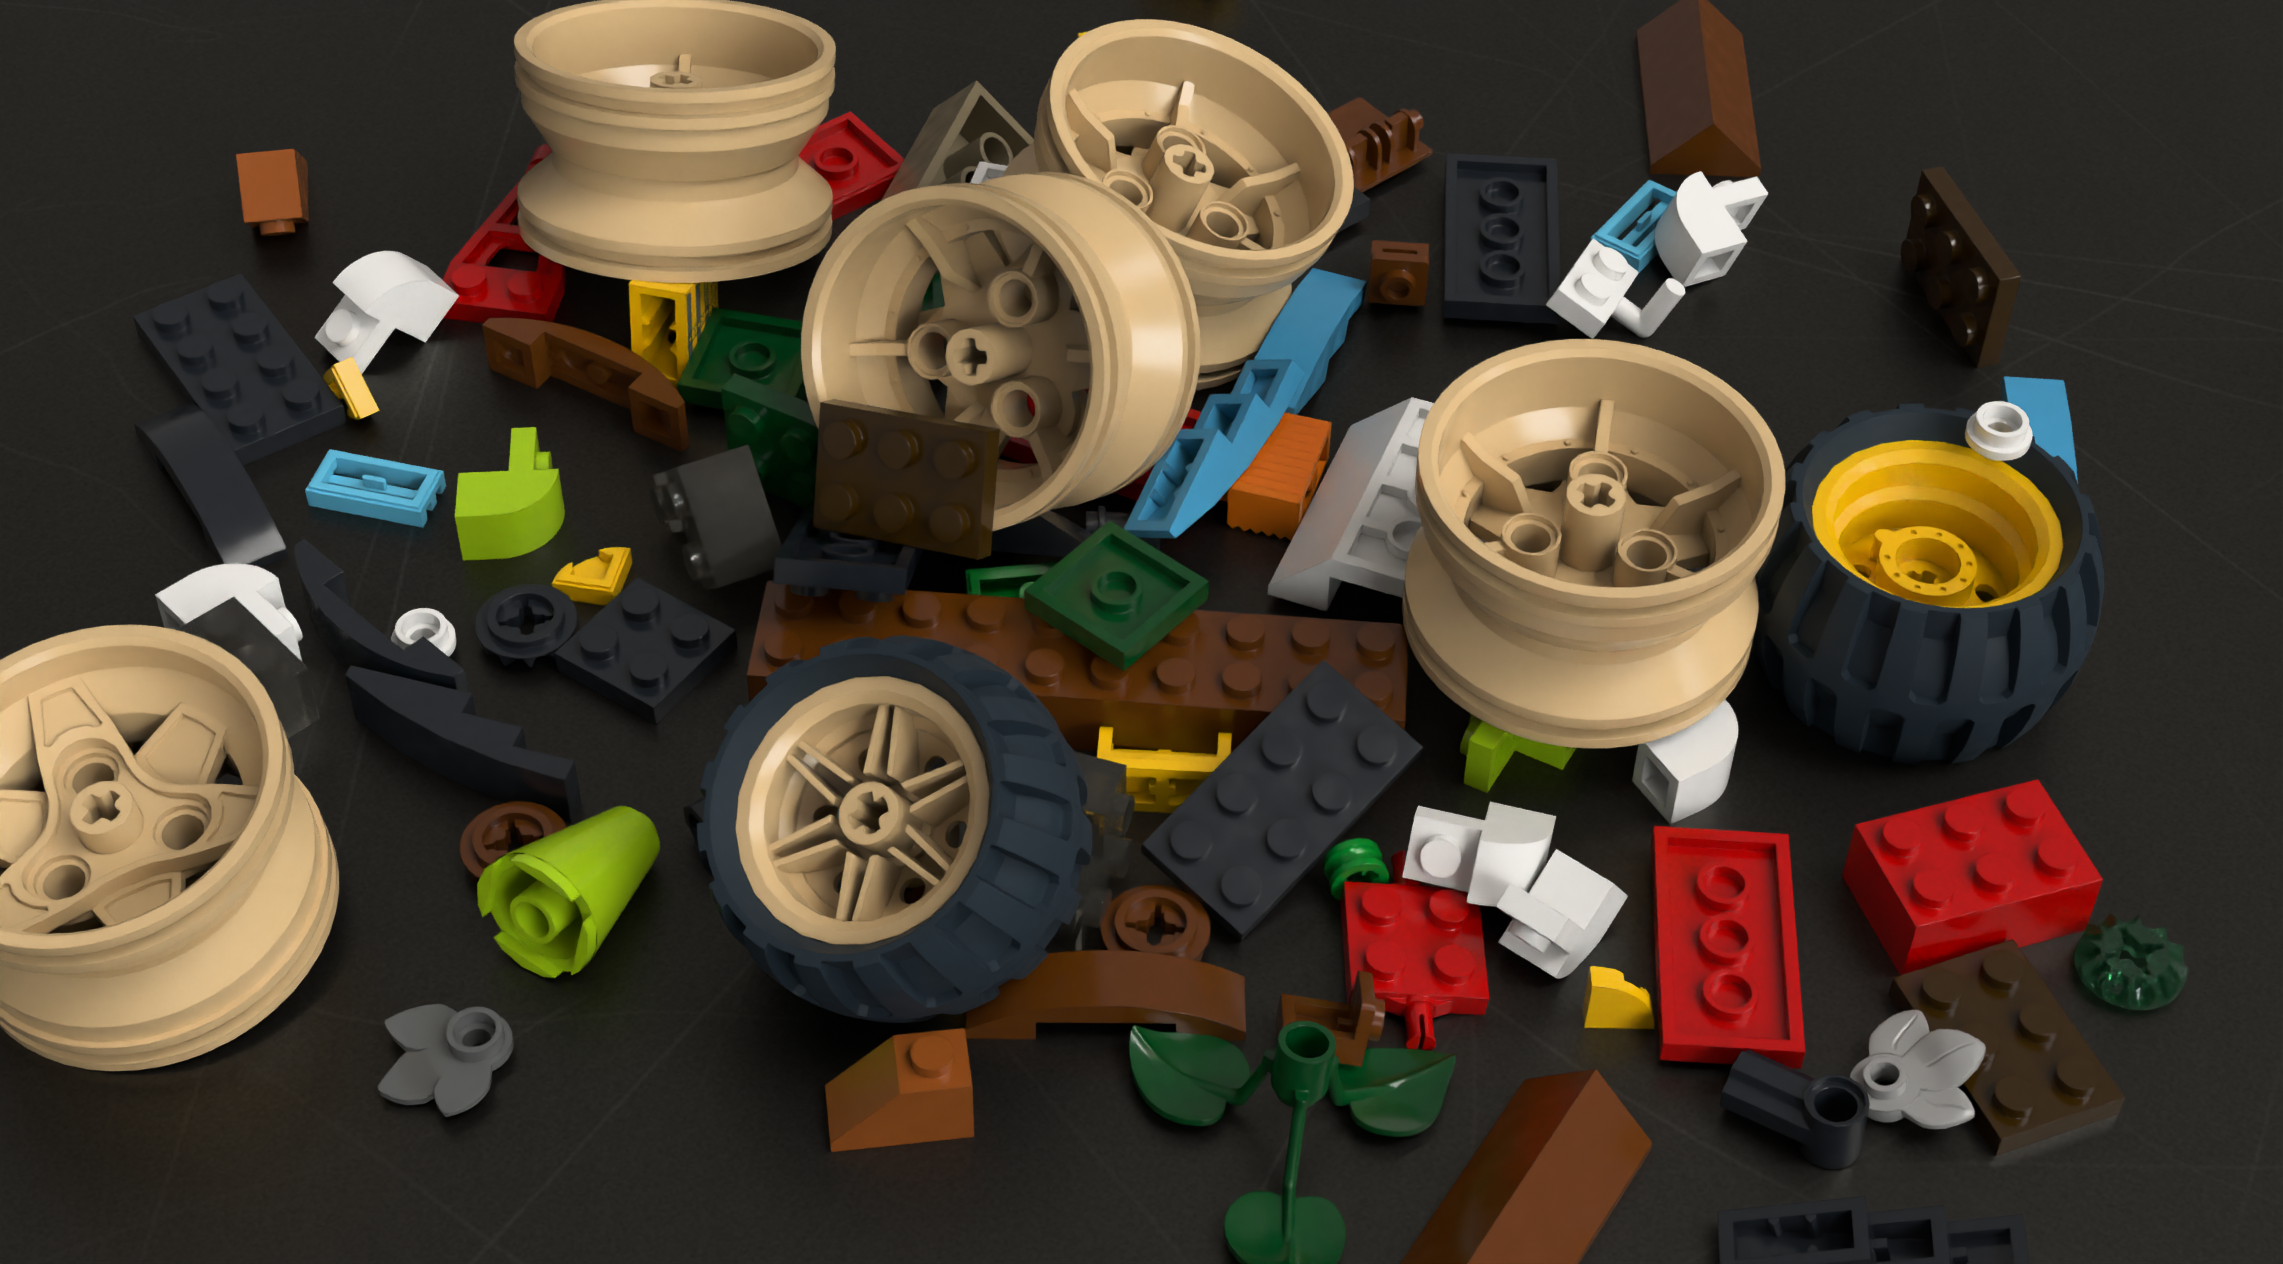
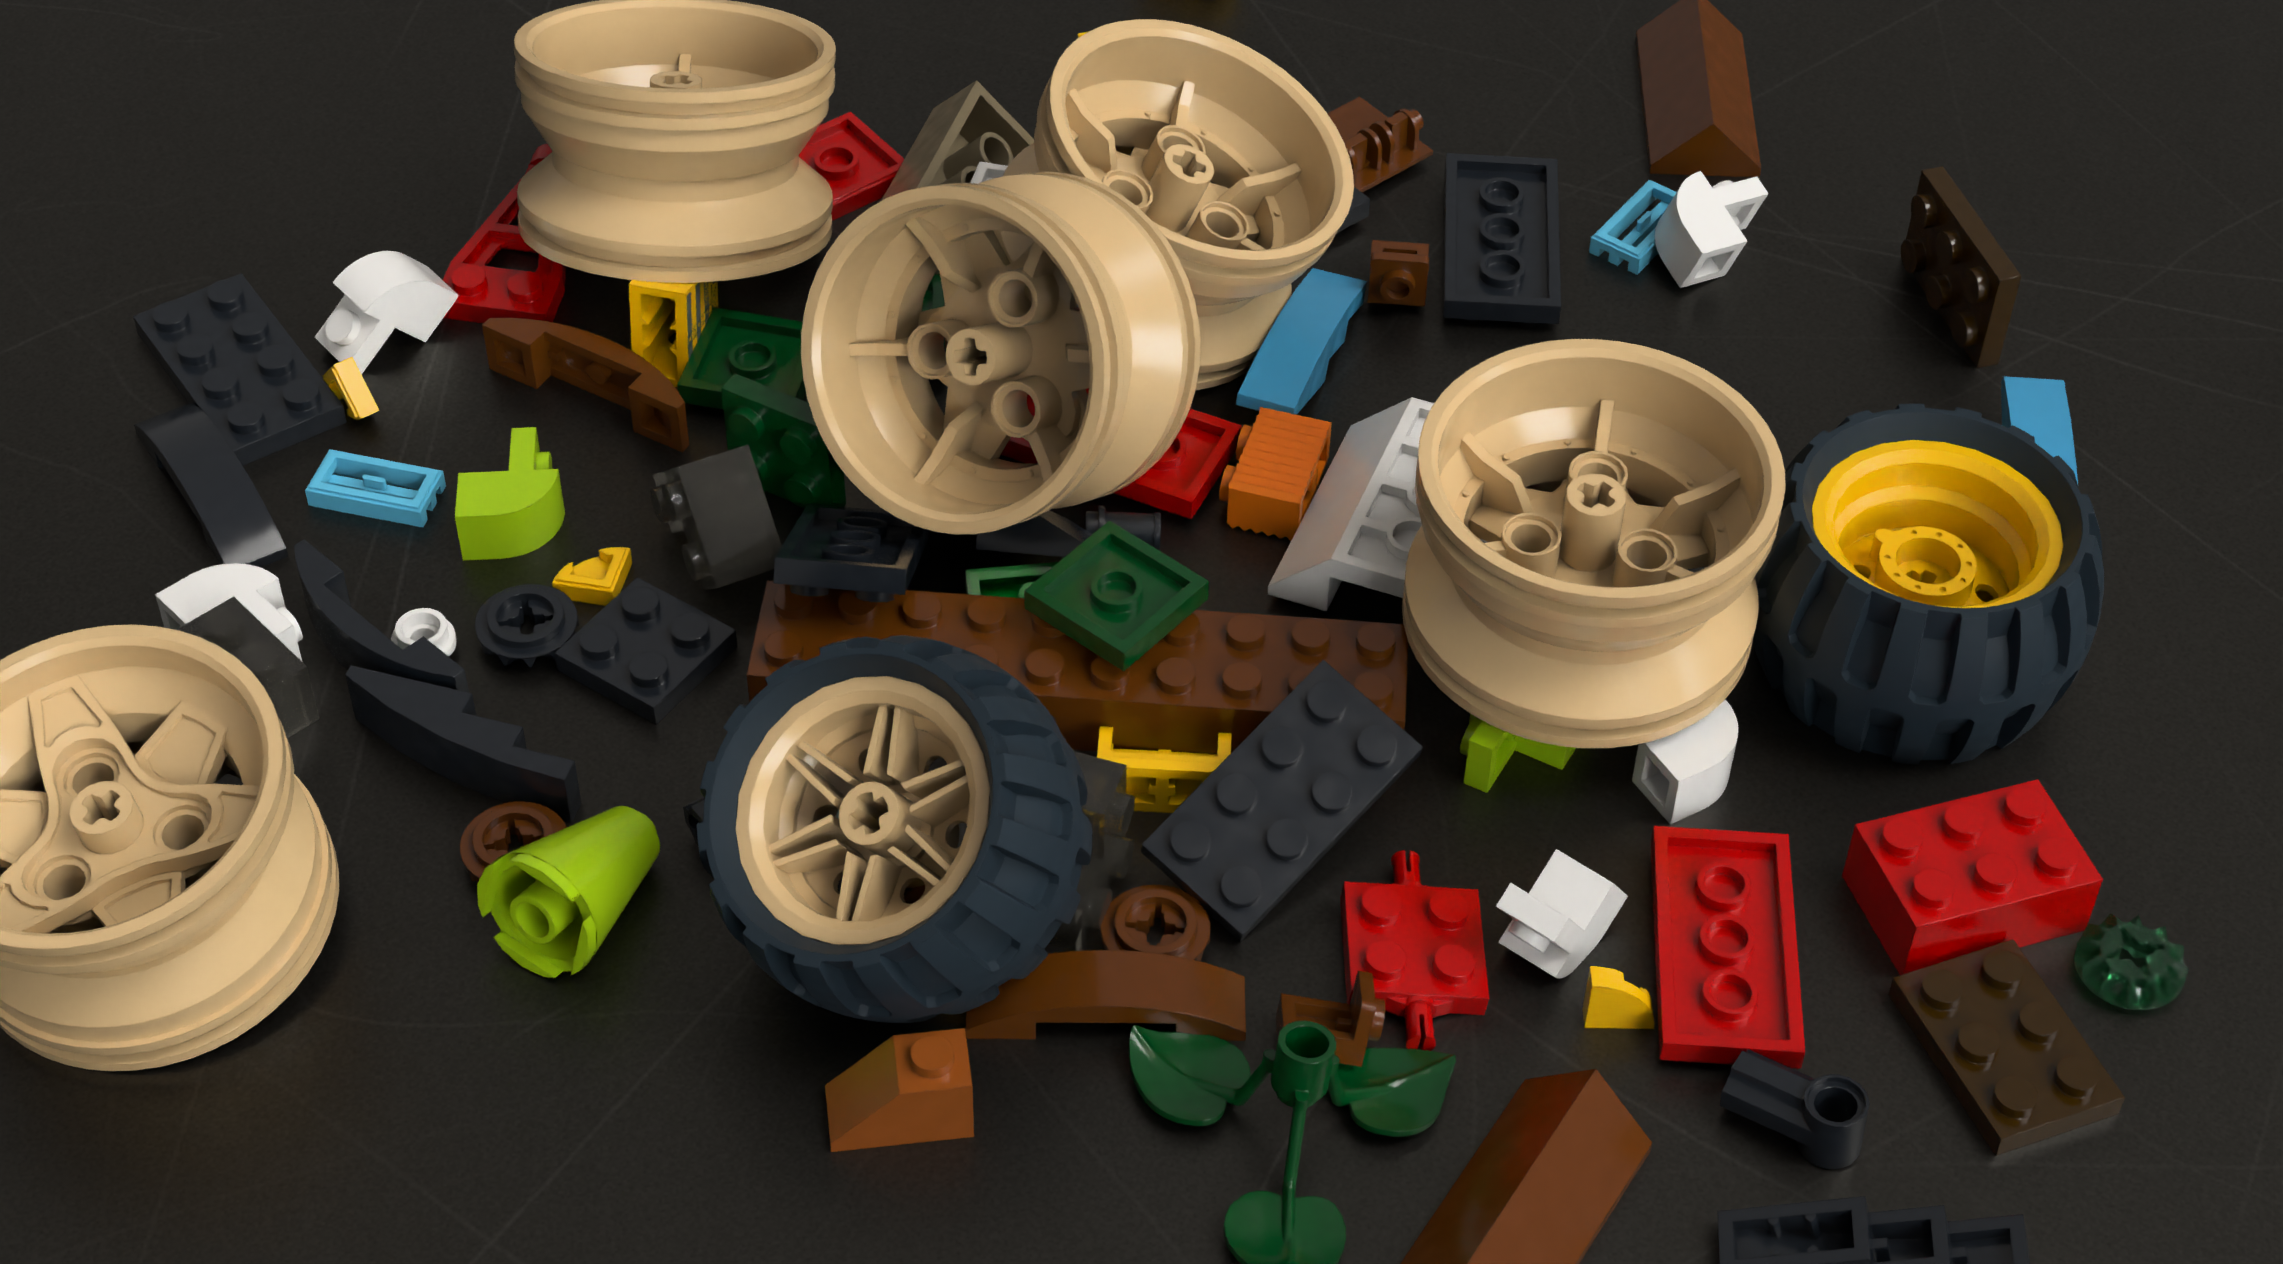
dark orange slope [236,149,309,236] -> none
dark grey plate [378,1004,514,1117] -> none
dark brown plate [813,399,1000,560] -> none
dark azure slope [1124,359,1305,538] -> none
green bush [1322,838,1389,901] -> none
white brick [1402,802,1556,906] -> none
white plate [1546,239,1685,339] -> none
light grey plate [1850,1010,1986,1129] -> none
white plate [1965,401,2033,461] -> none

